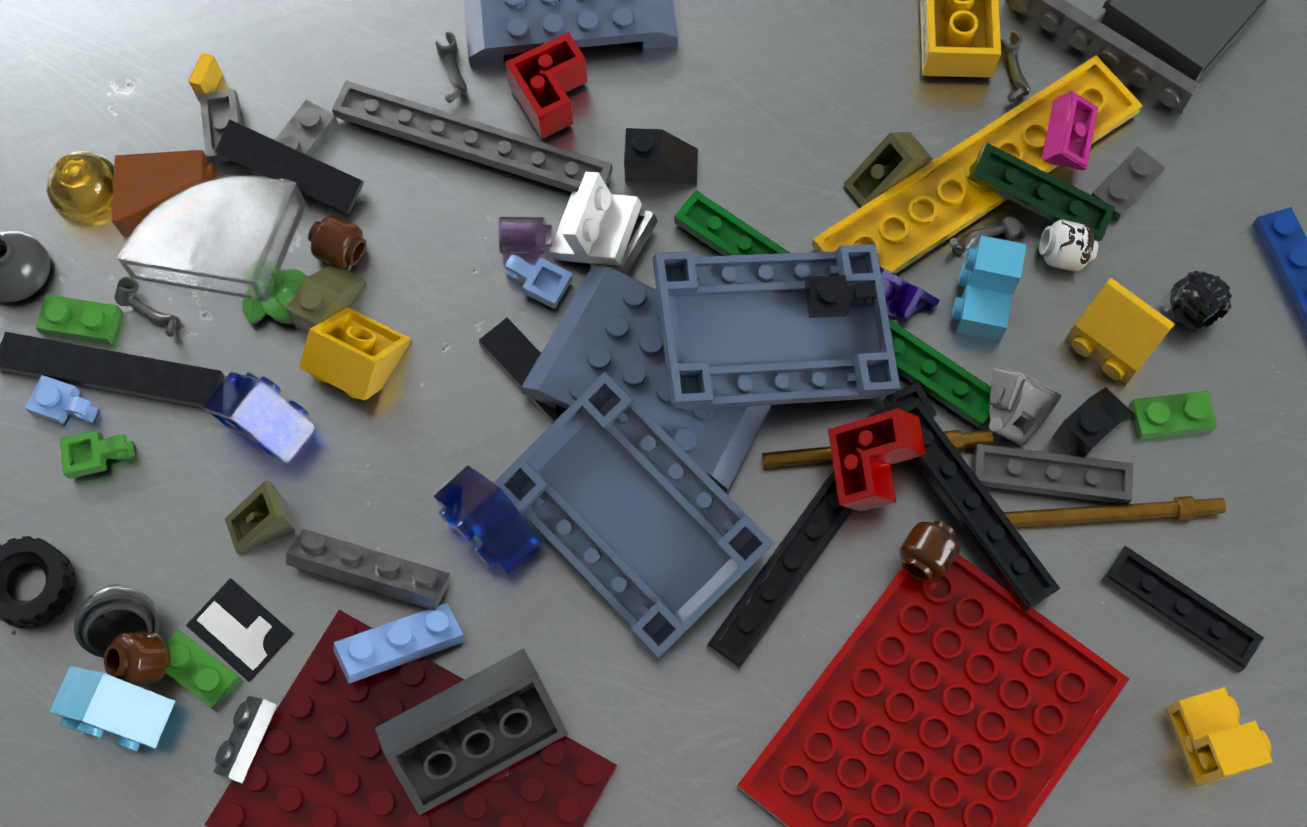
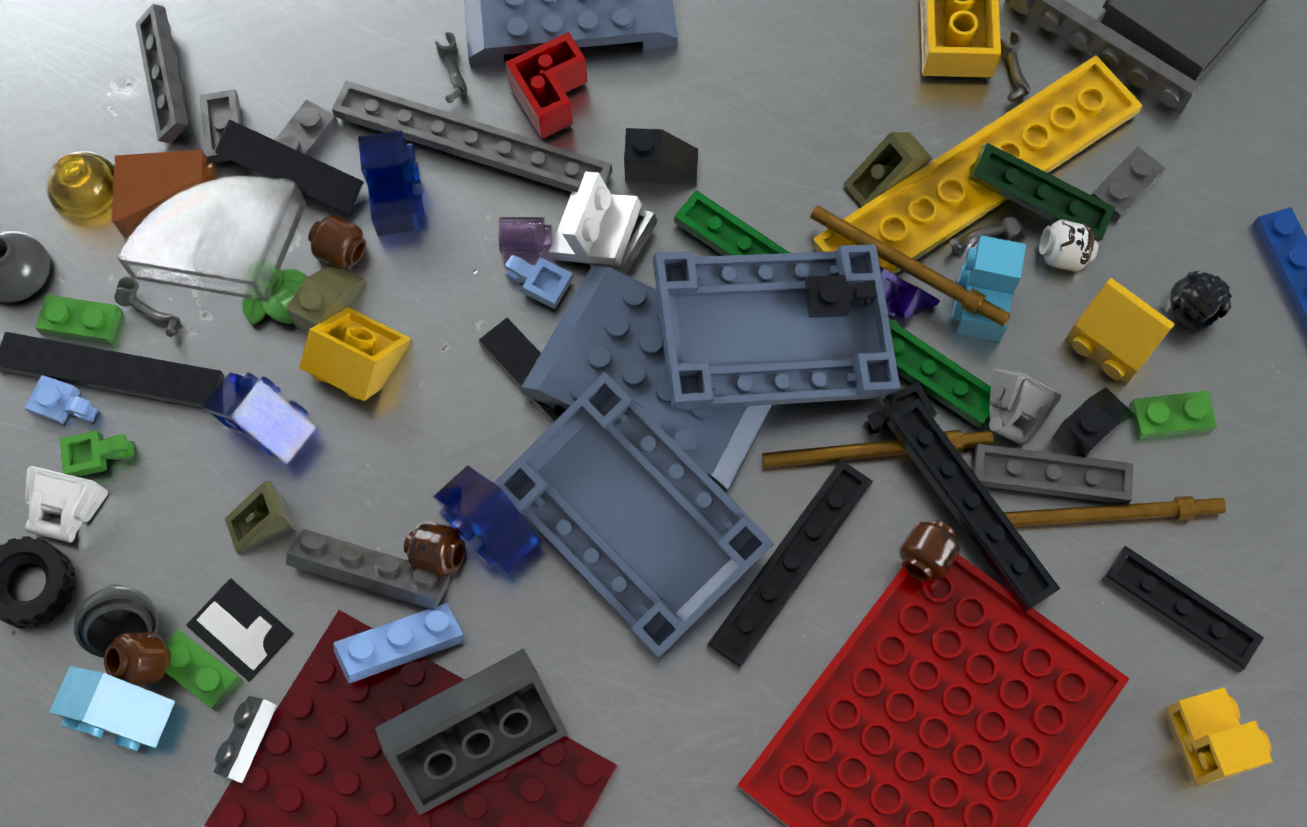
yellow tile [188,52,223,101] -> none
red brick [828,408,926,512] -> none
dark pink slope [1042,91,1098,171] -> none
none -> white piece [25,466,109,543]
none -> flat silver plate [136,3,189,144]
none -> clear blue brick [358,130,426,236]
none -> reddish brown head [404,521,466,577]
none -> pearl gold bar [810,205,1011,327]

